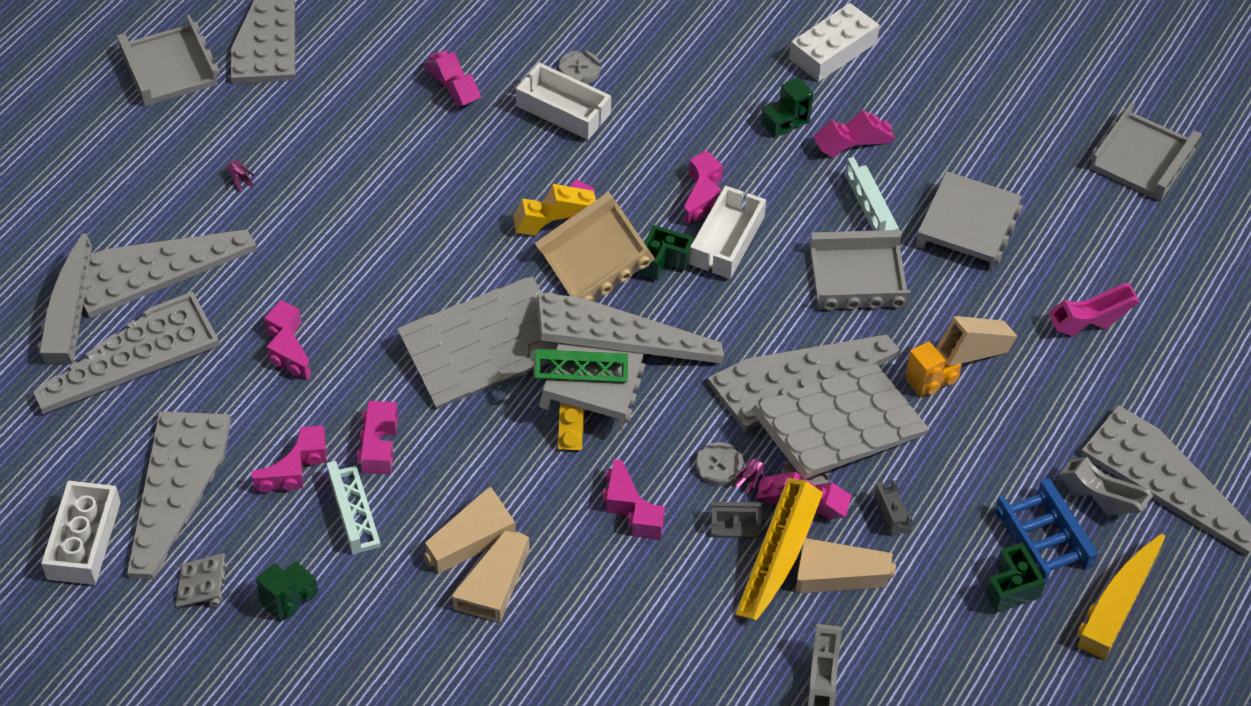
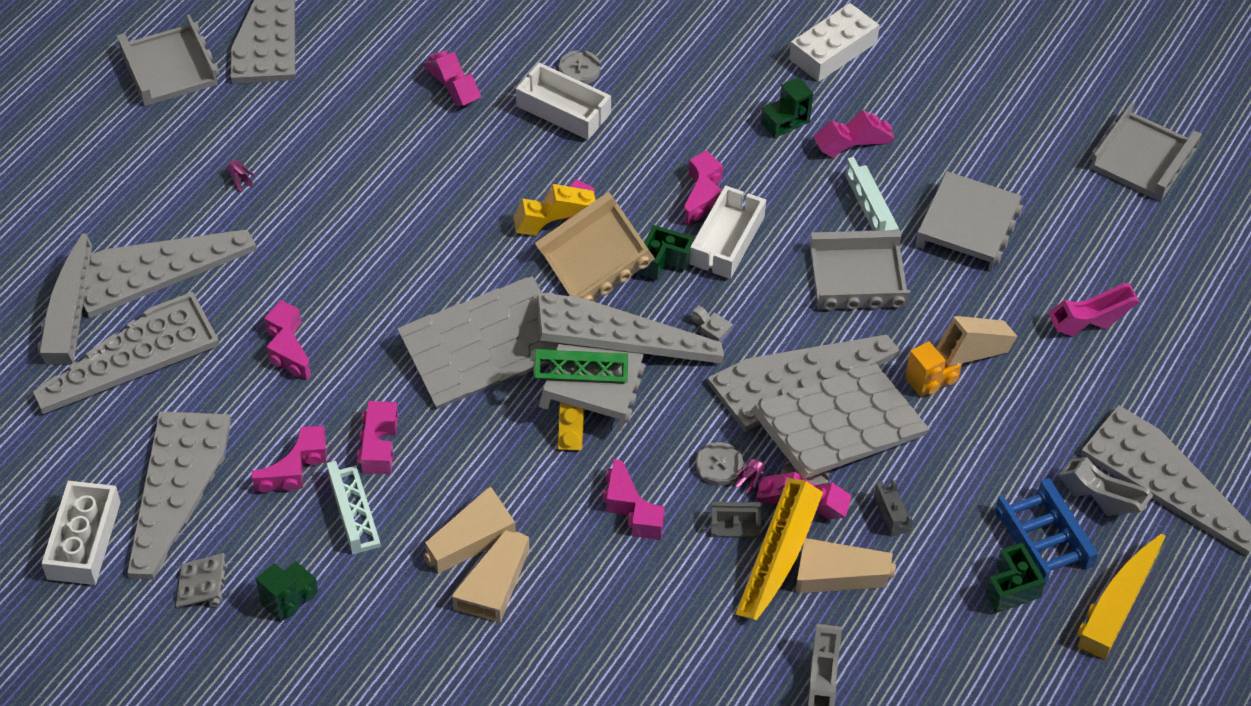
none -> light grey plate [691,305,733,342]

